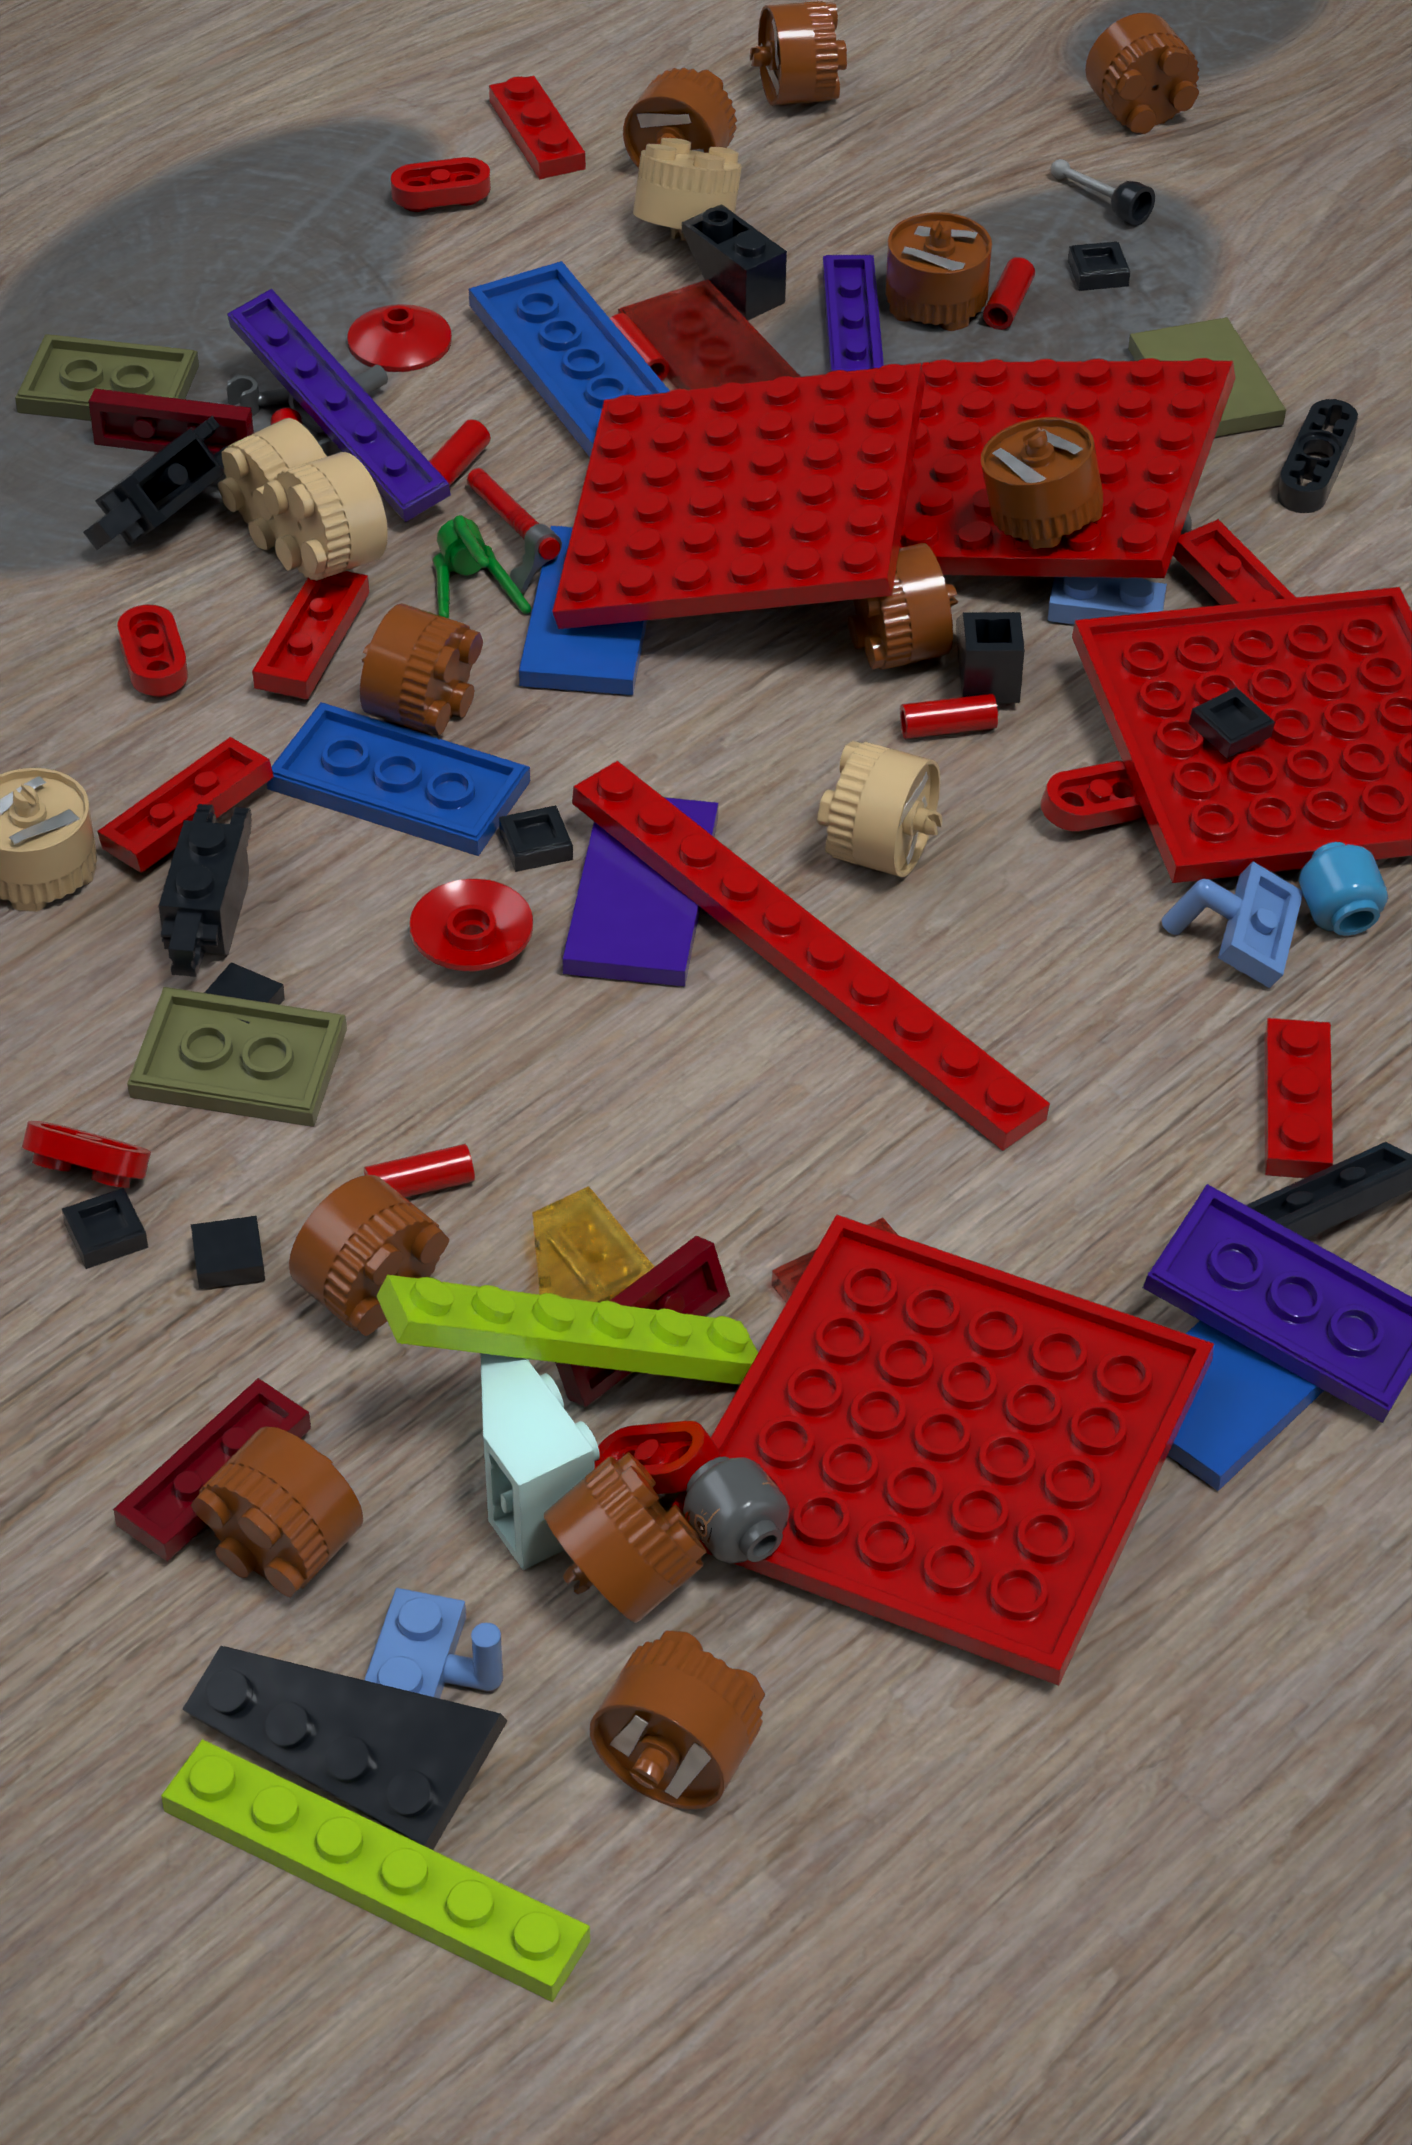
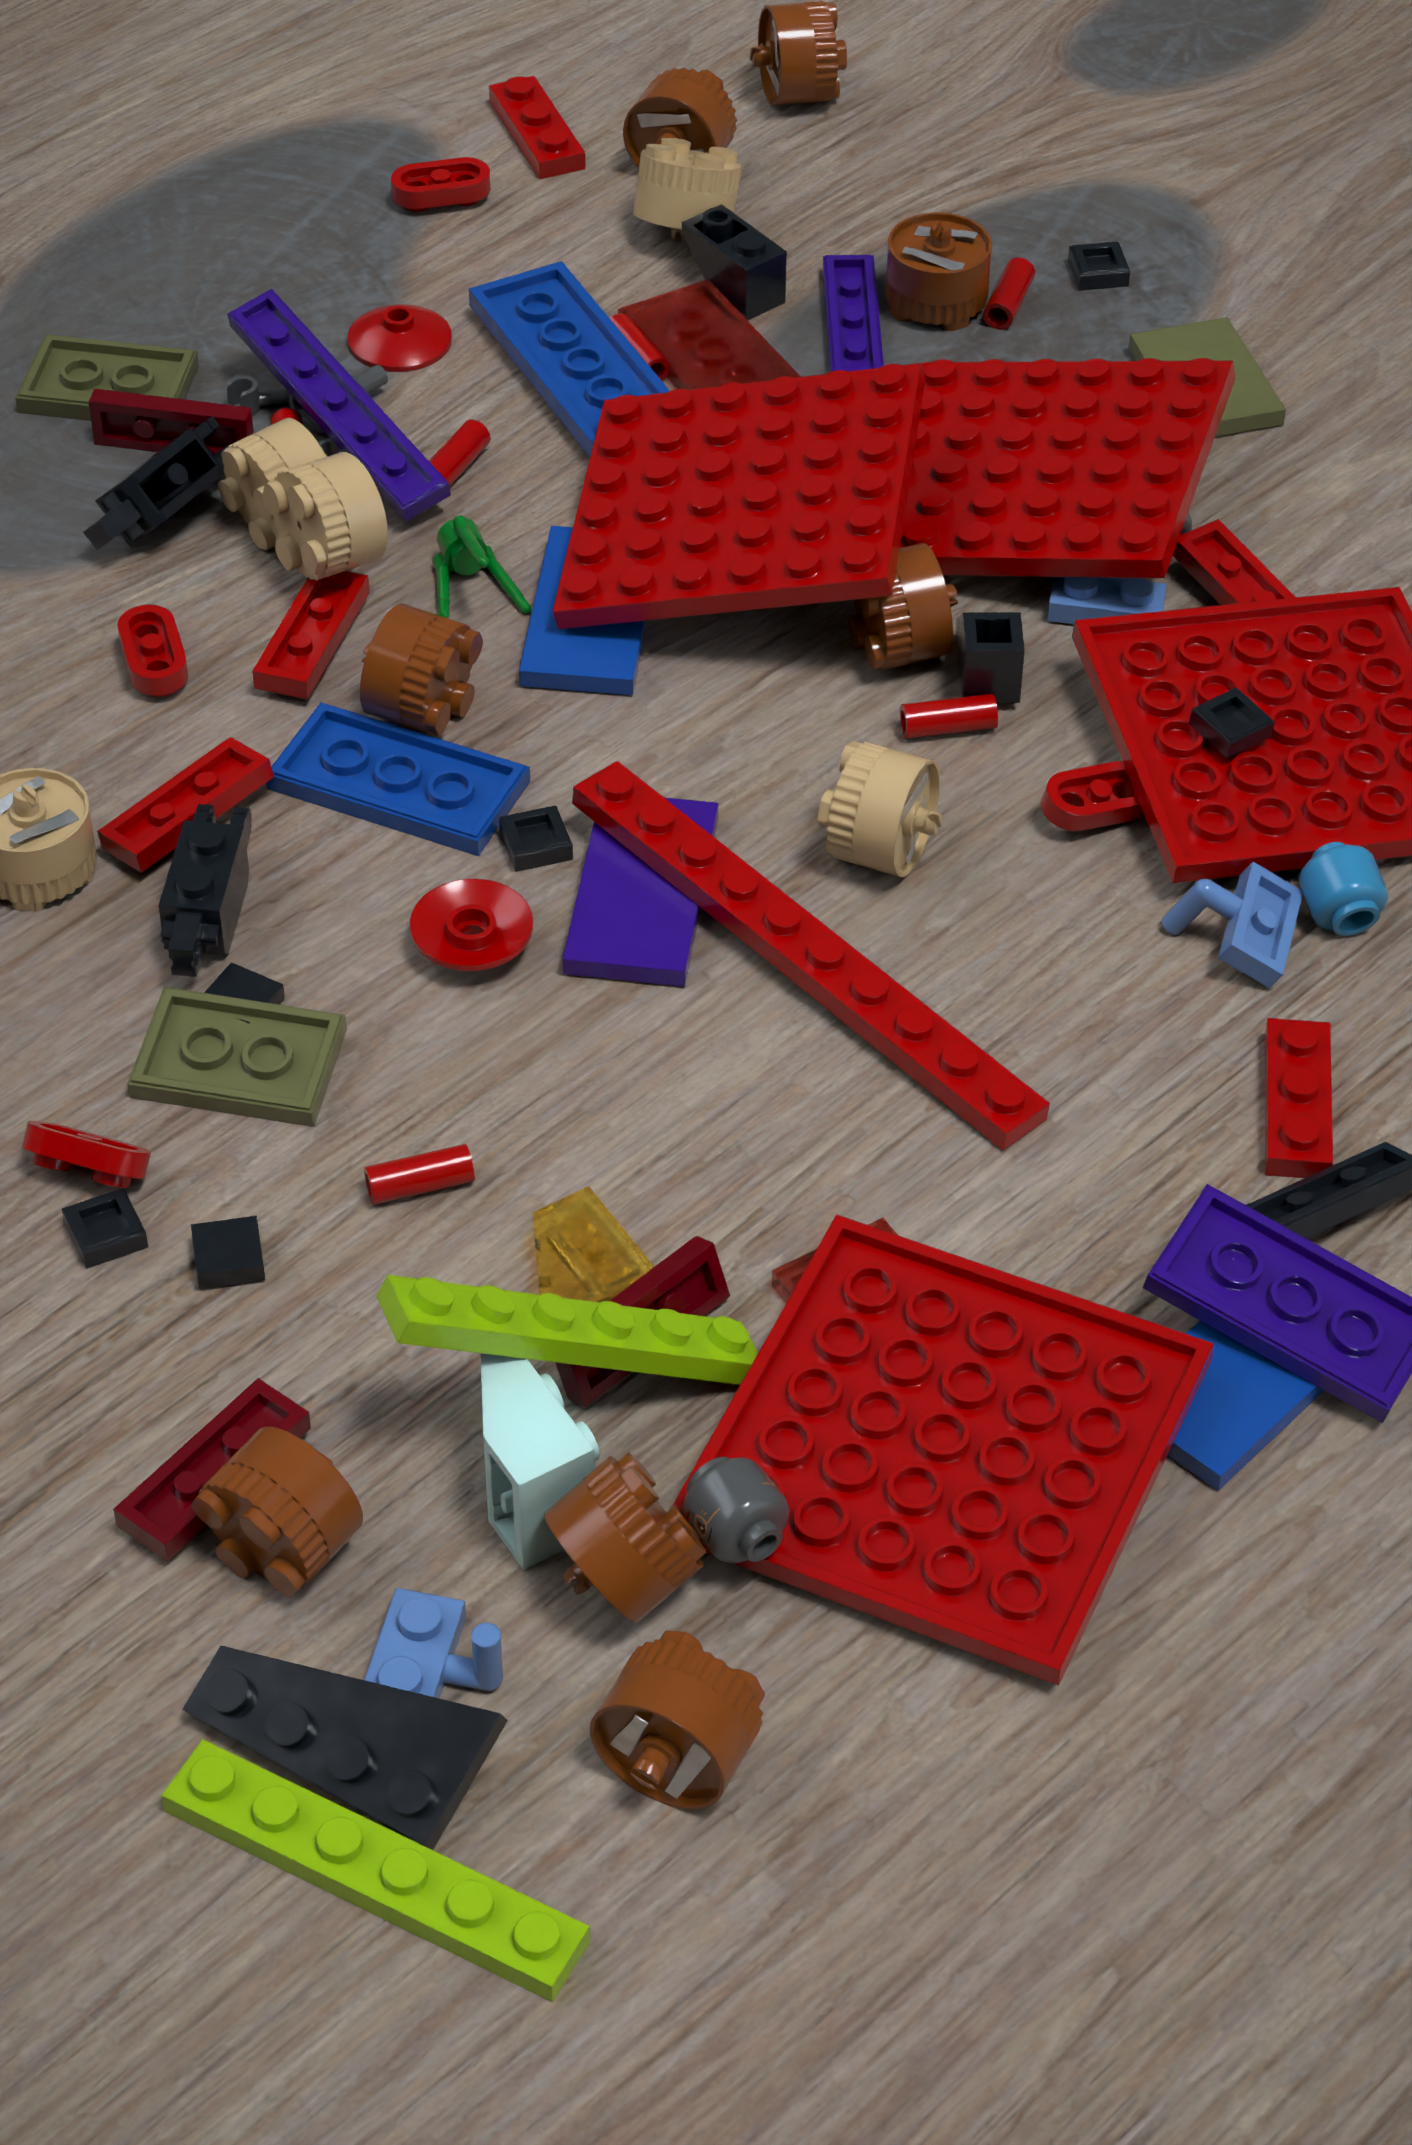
dark orange piece [289,1175,449,1336] -> none
red piece [467,468,562,593] -> none
red plate [595,1421,719,1494] -> none
dark orange piece [981,417,1103,549] -> none
black hinge [1051,159,1155,226] -> none
dark orange piece [1085,13,1199,134] -> none
black beam [1277,399,1358,513] -> none

